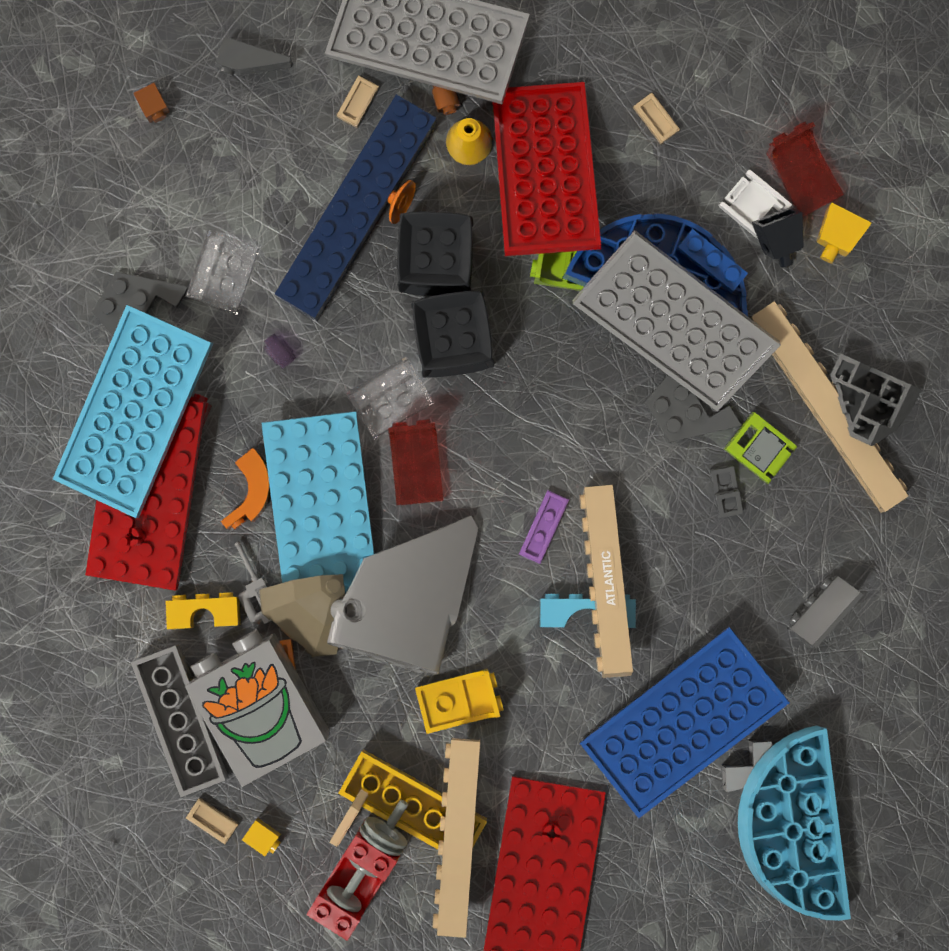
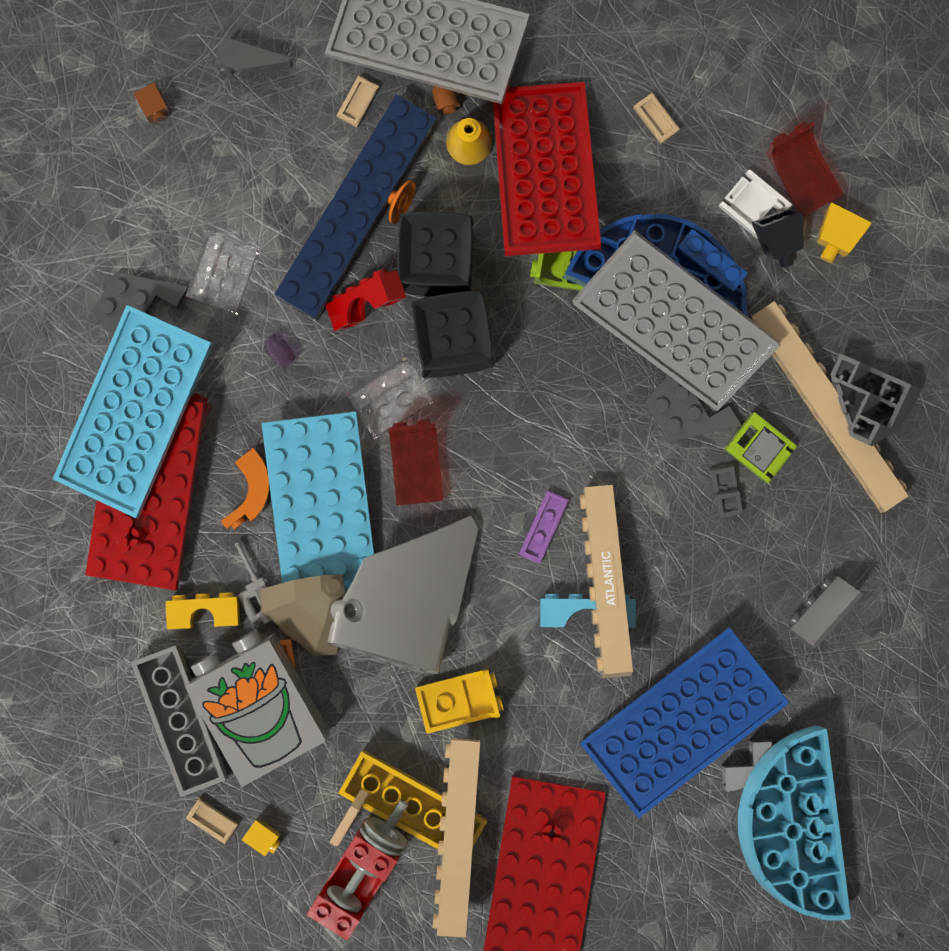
none -> red arch [325,269,406,331]

